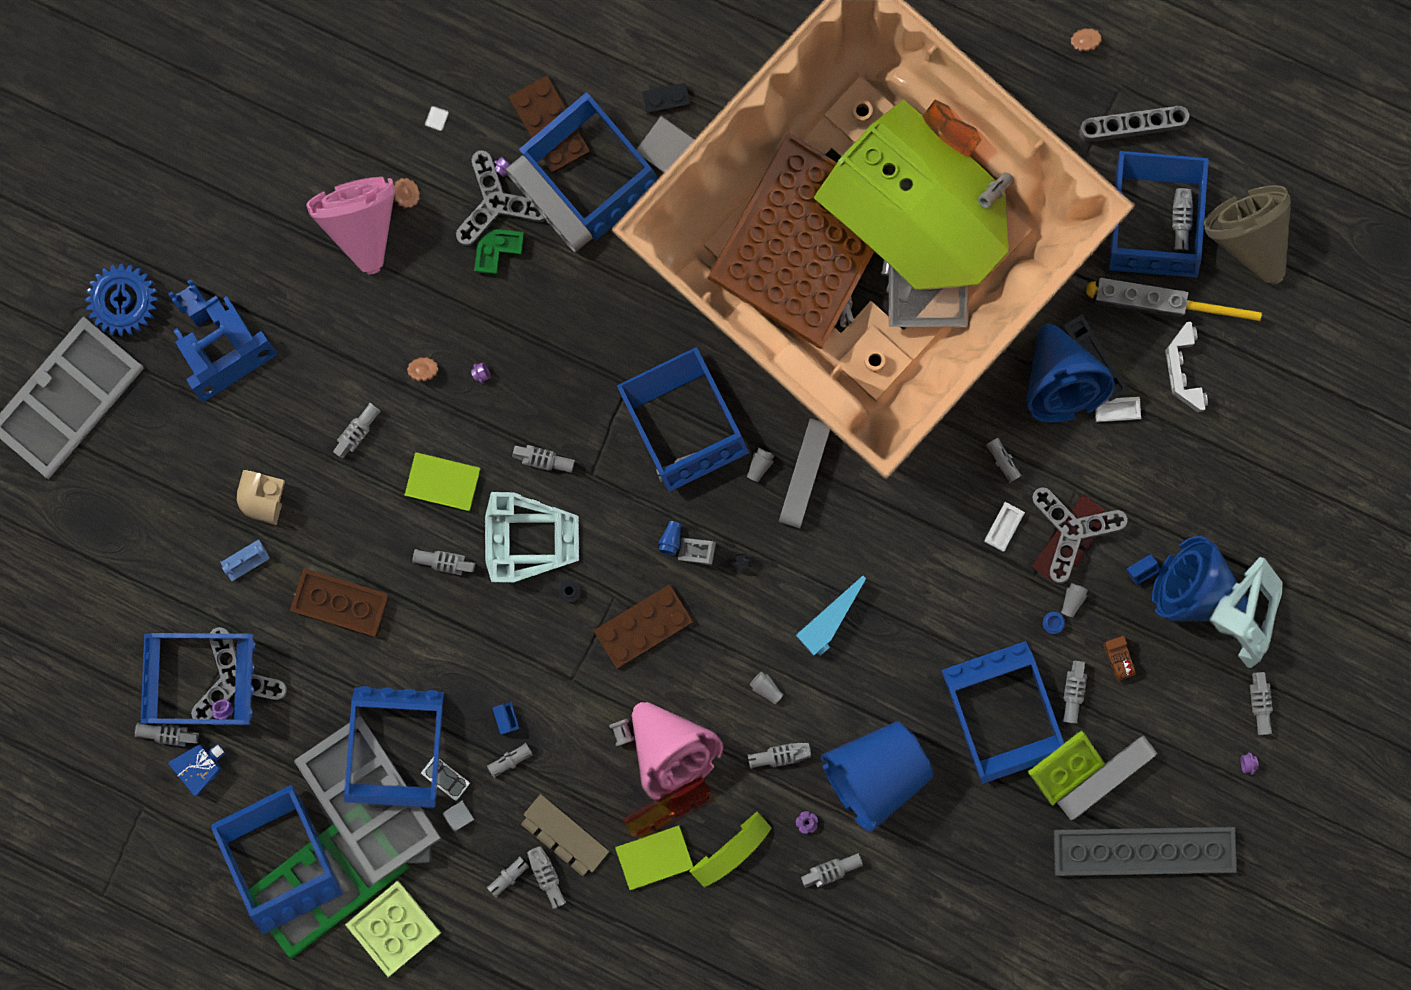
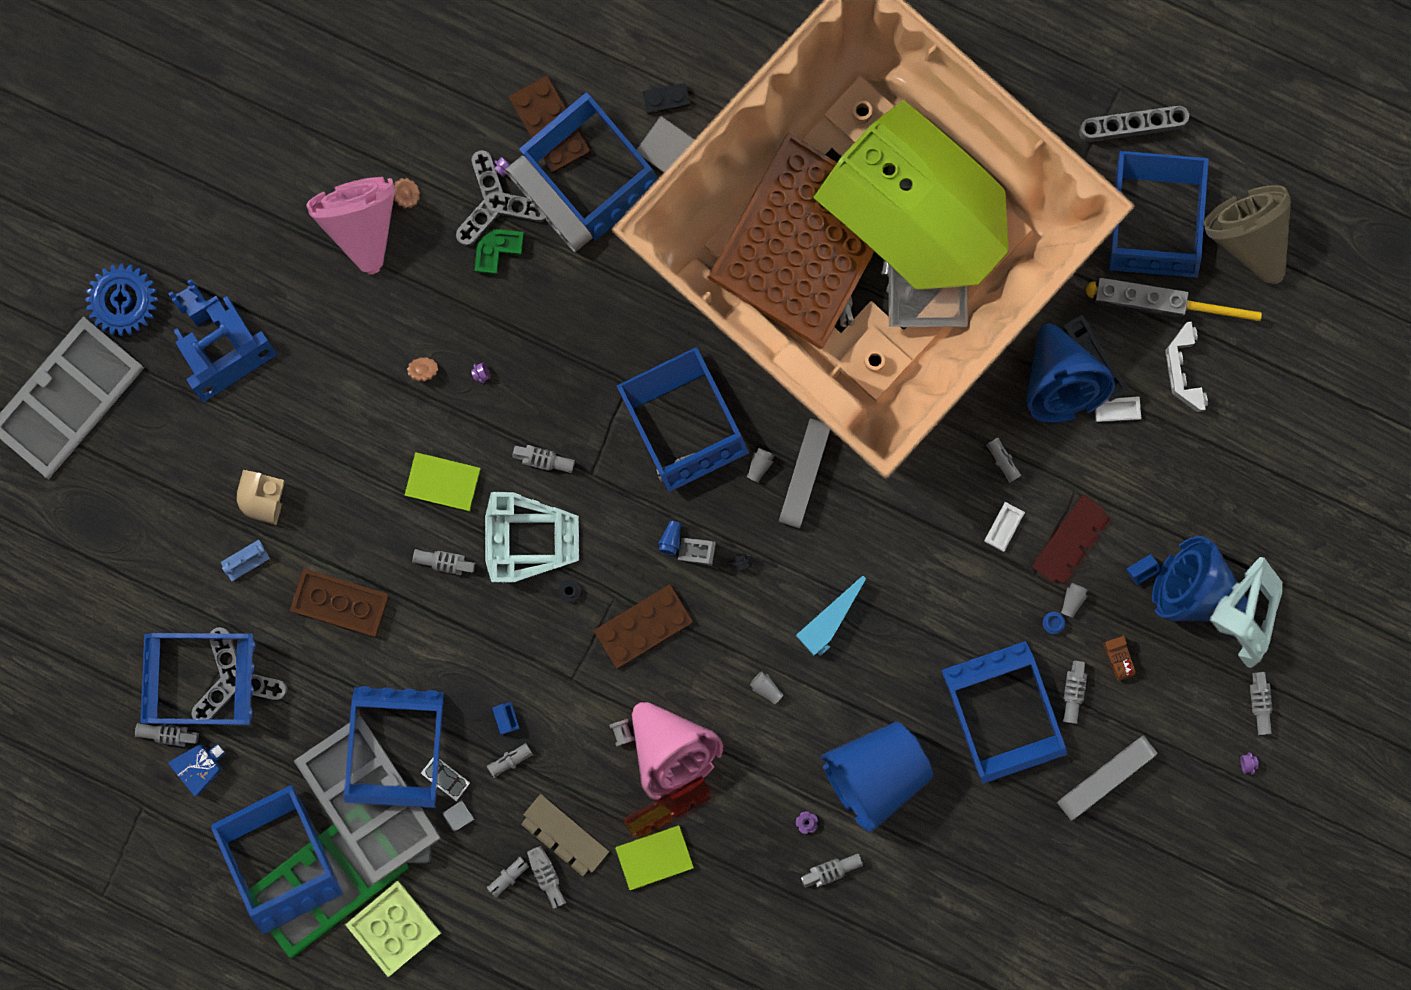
medium lavender plate [212,699,234,720] -> none
light grey hinge [333,403,381,459] -> none
white sticker [425,106,448,130] -> none
lime slope [690,812,771,887] -> none
light grey hinge [748,743,811,769] -> none
clear orange brick [922,99,982,157] -> none
light grey pin [978,172,1014,208] -> none
lime tile [1028,731,1106,806] -> none
light grey piece [1033,488,1127,584] -> none
dark grey plate [1053,827,1236,876] -> none
nougat piece [1071,28,1101,51] -> none
light grey hinge [1172,188,1193,251] -> none

